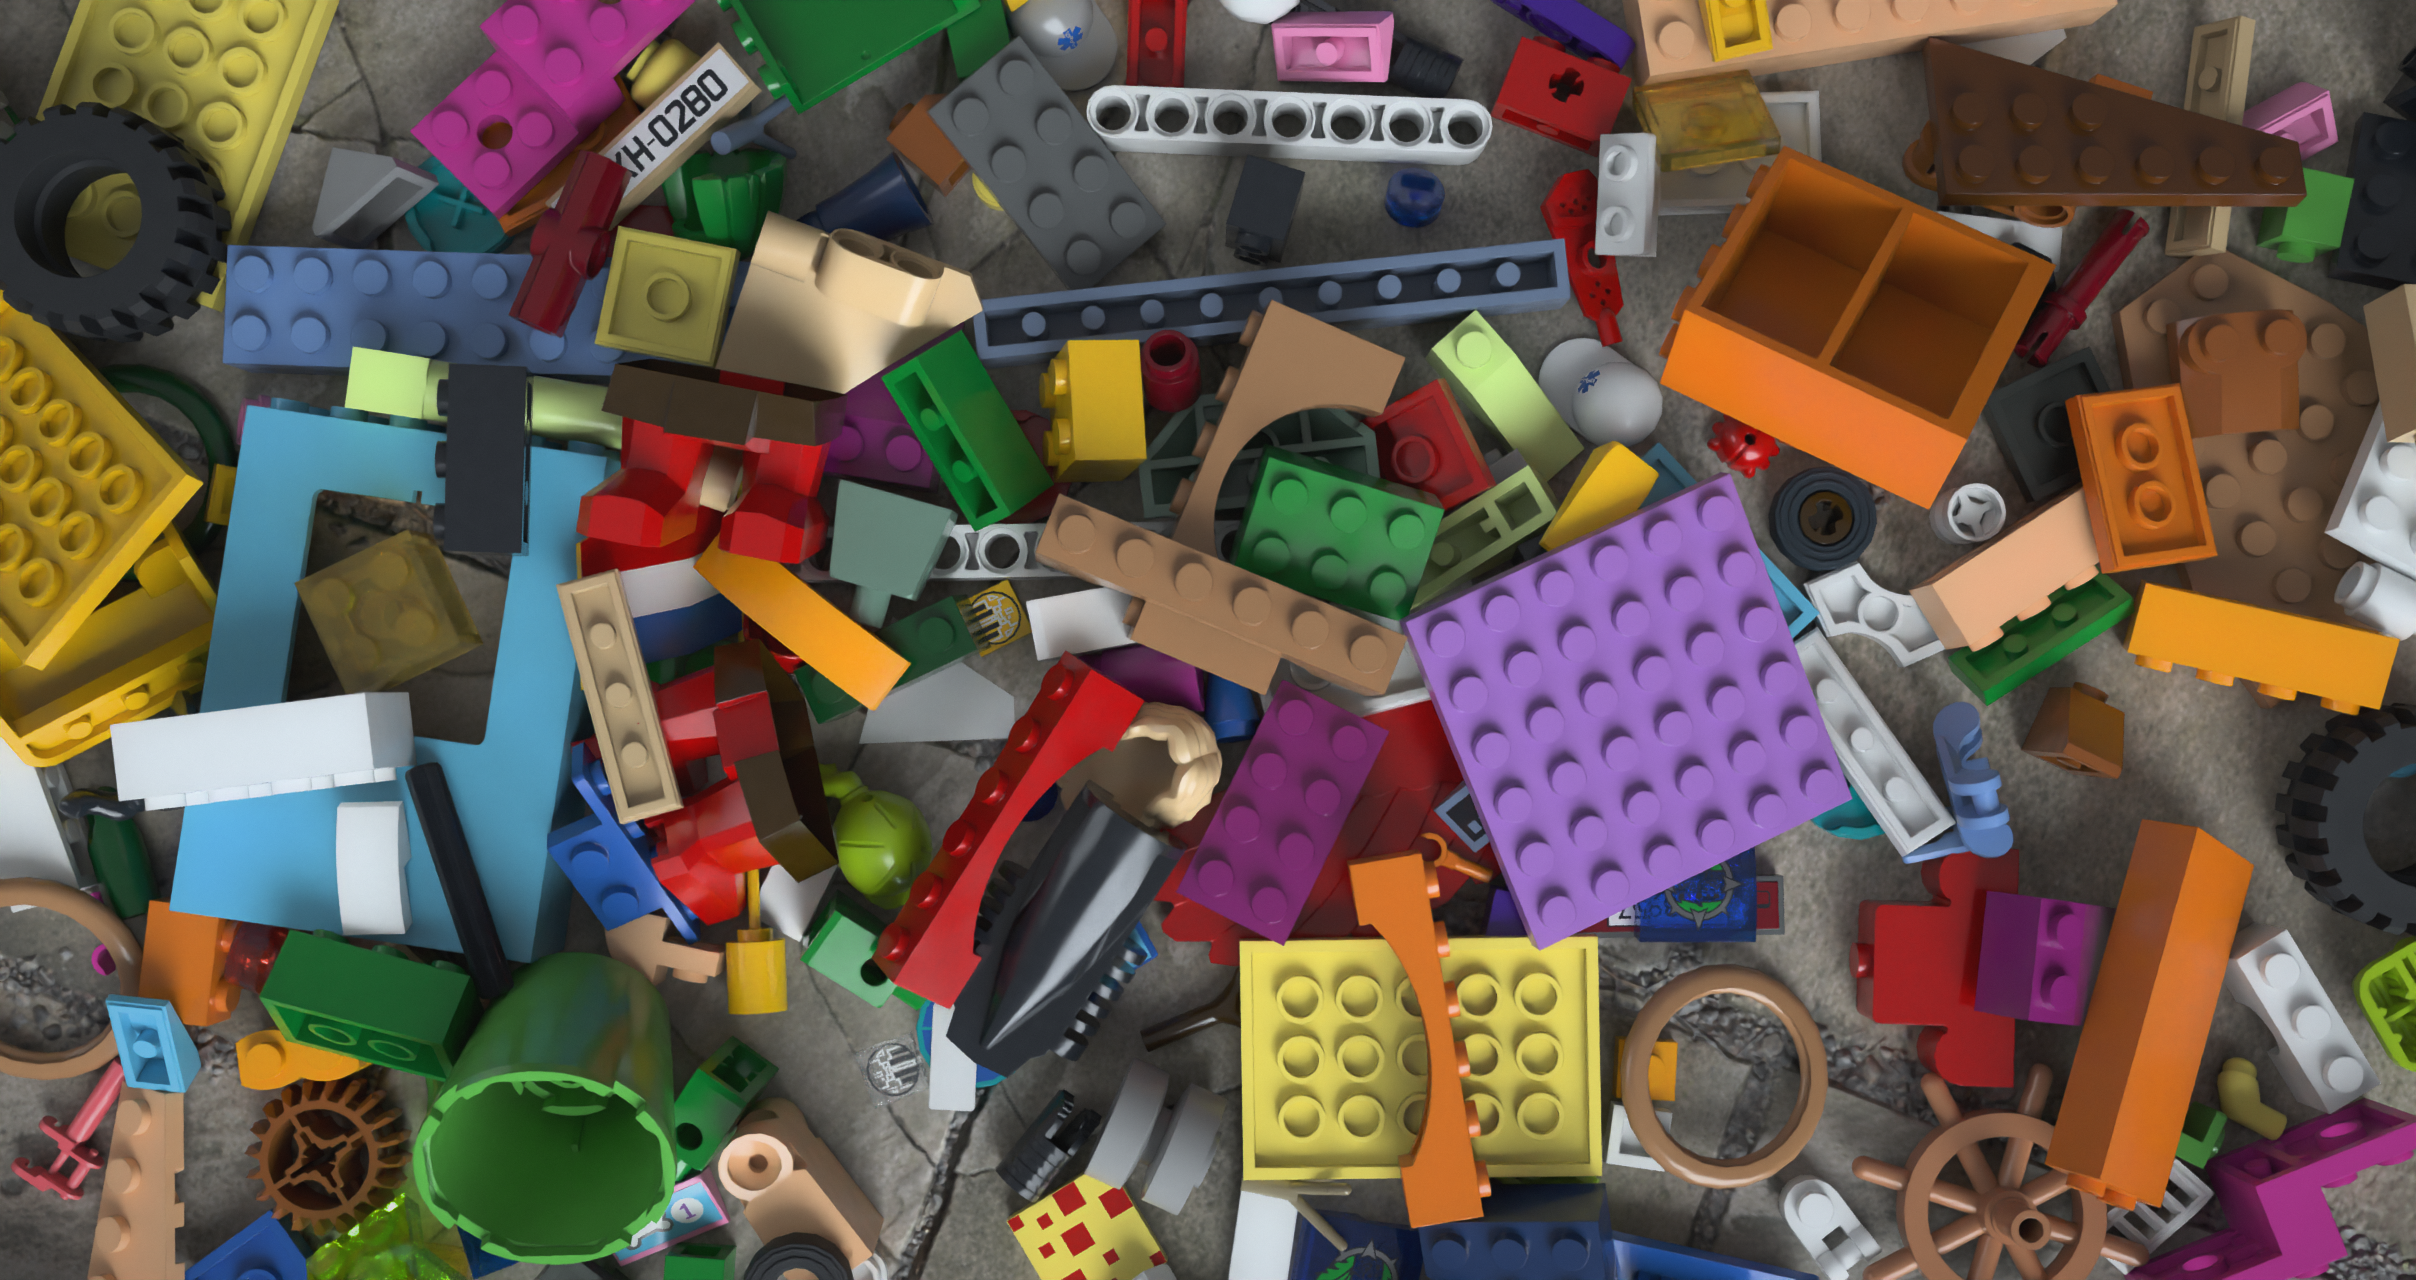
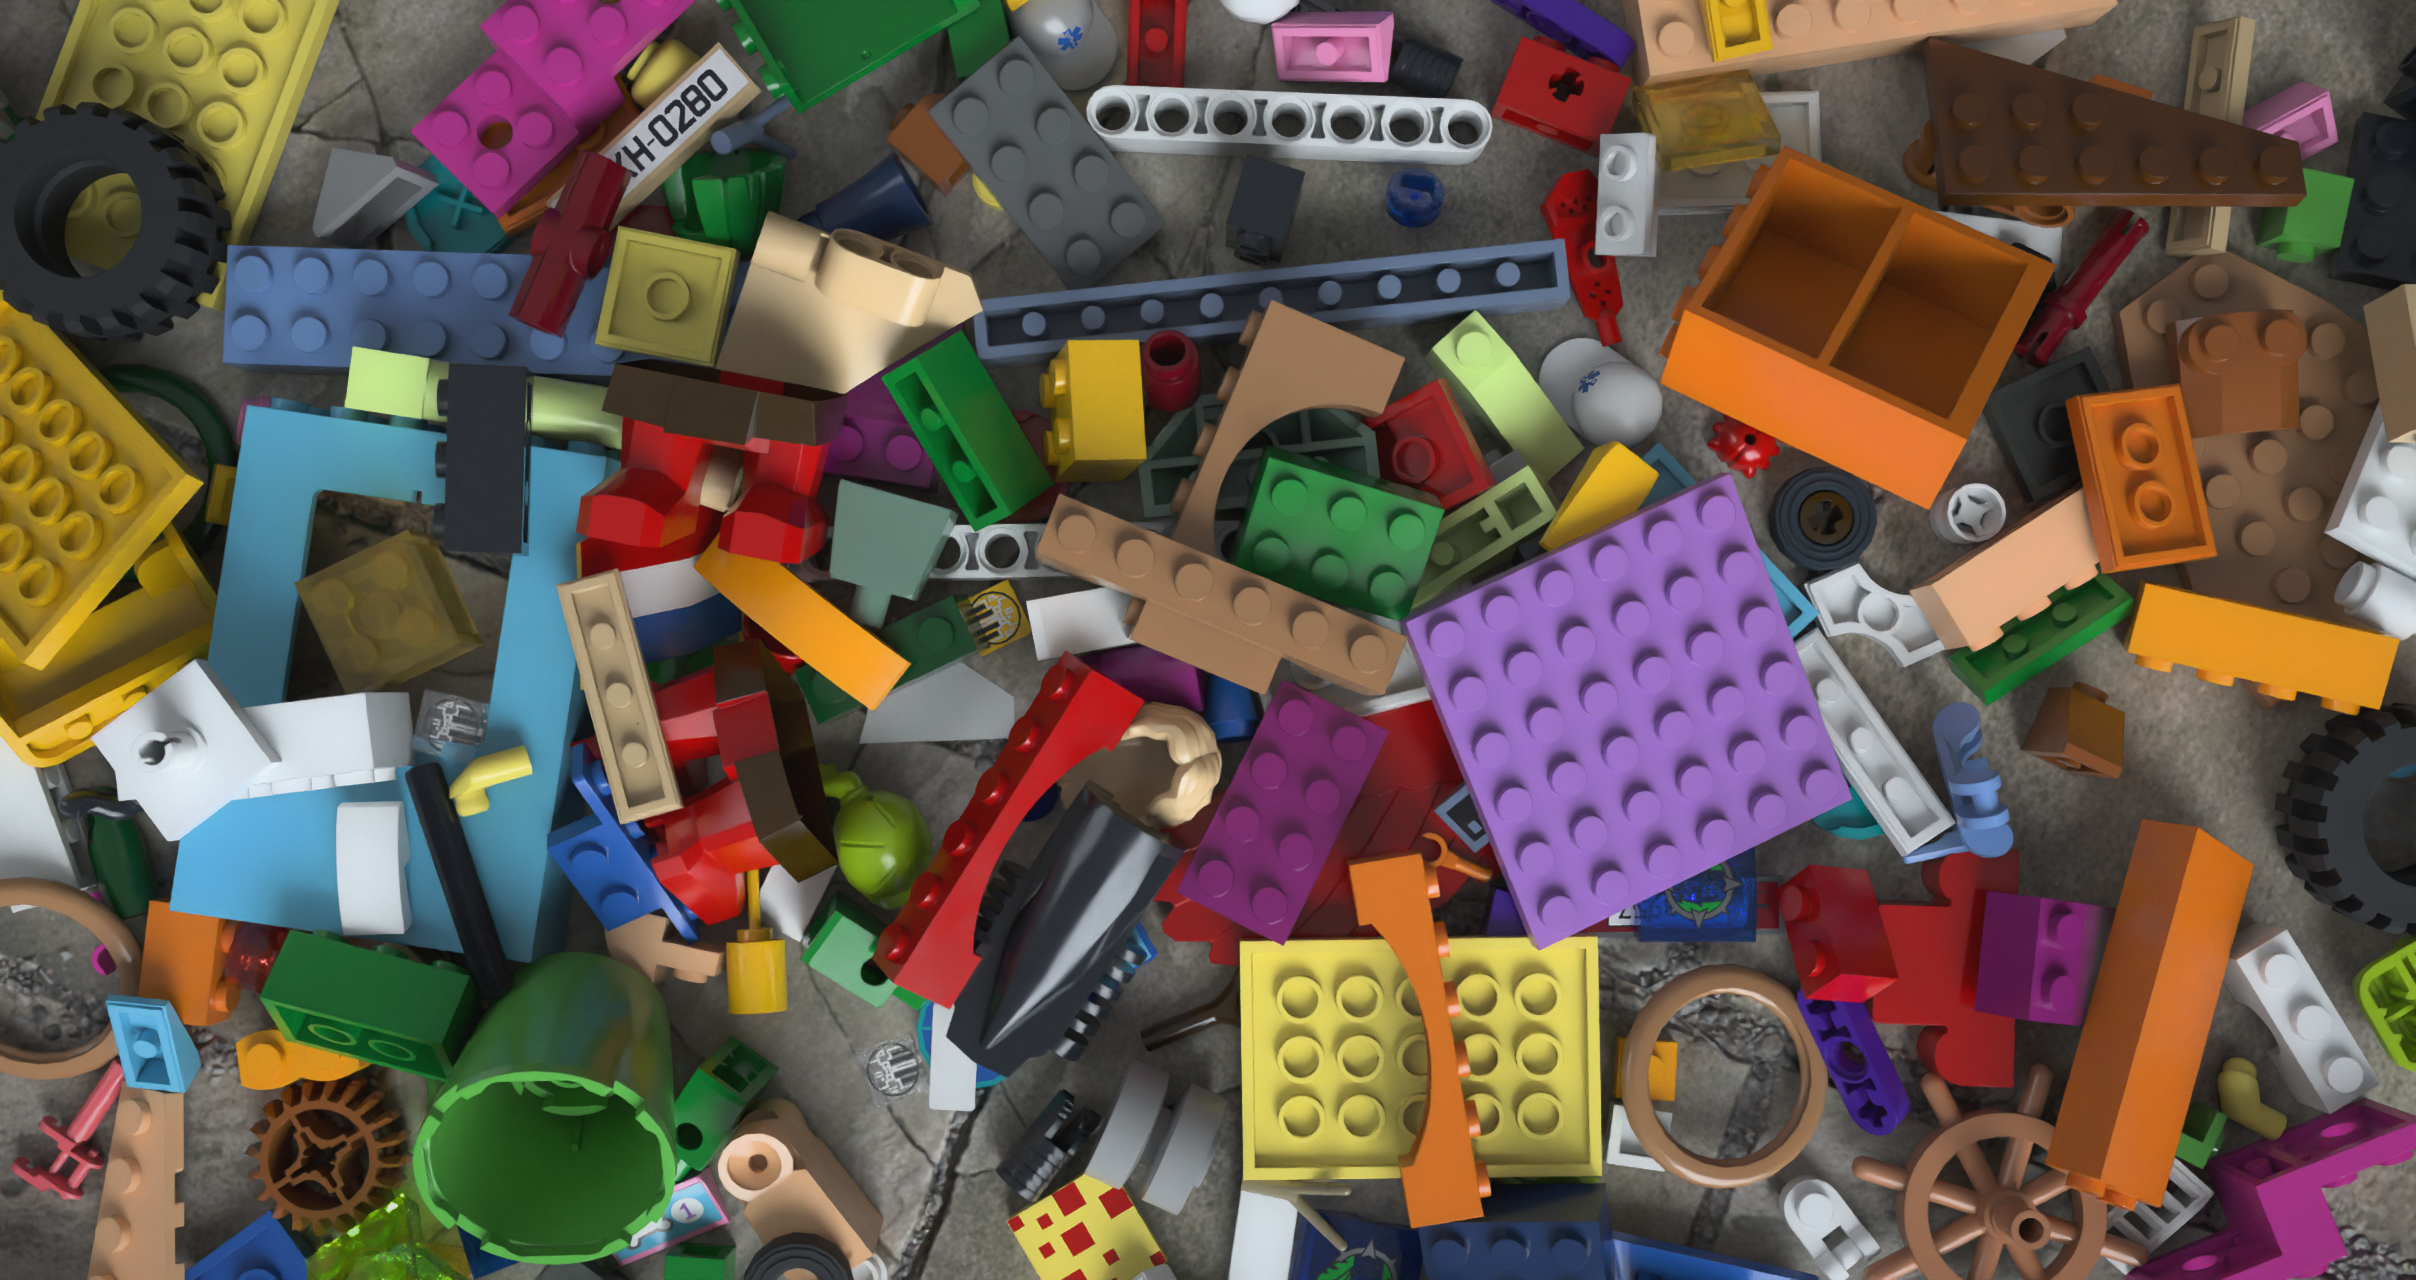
none -> white tile [91,659,282,841]
none -> clear tile [410,689,491,763]
none -> light yellow arm [449,745,533,817]
none -> red brick [1776,864,1899,1003]
none -> dark purple beam [1797,988,1910,1136]

